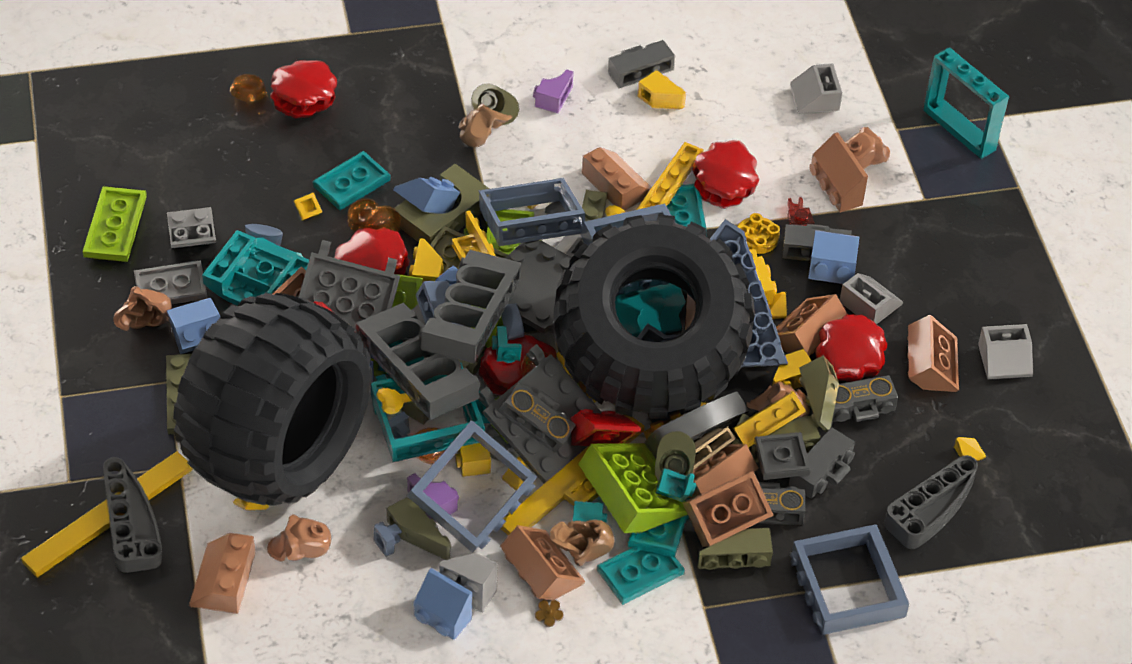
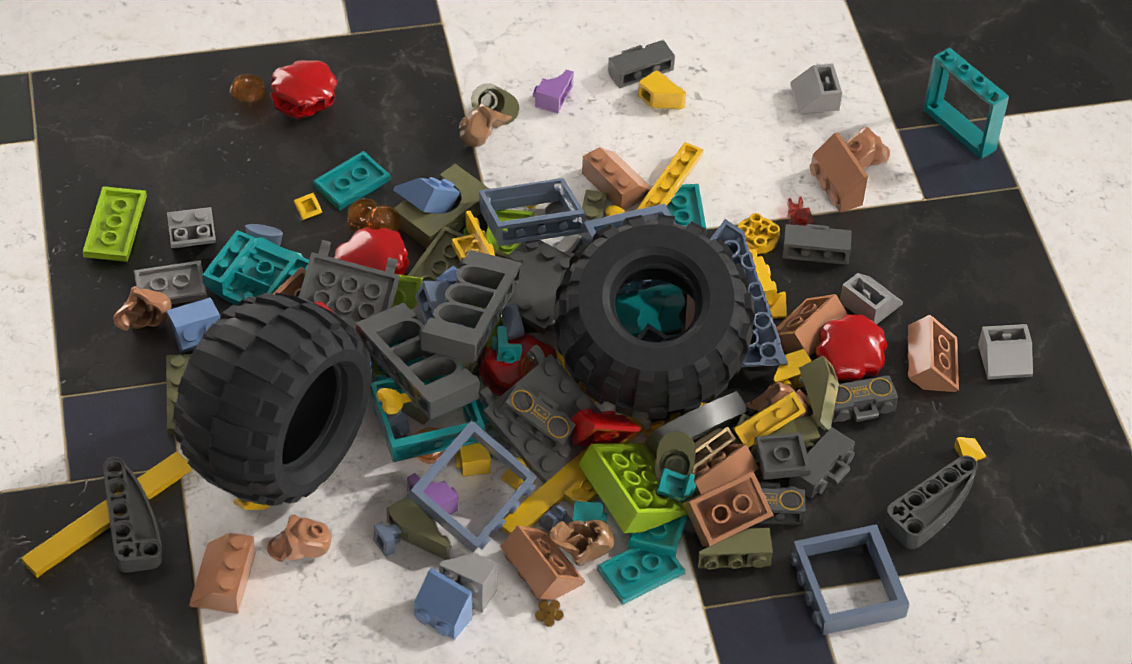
yellow slope [409,238,444,283] -> none
red piece [692,140,760,209] -> none
medium blue slope [808,230,859,284] -> none
none -> sand blue tile [539,505,573,533]

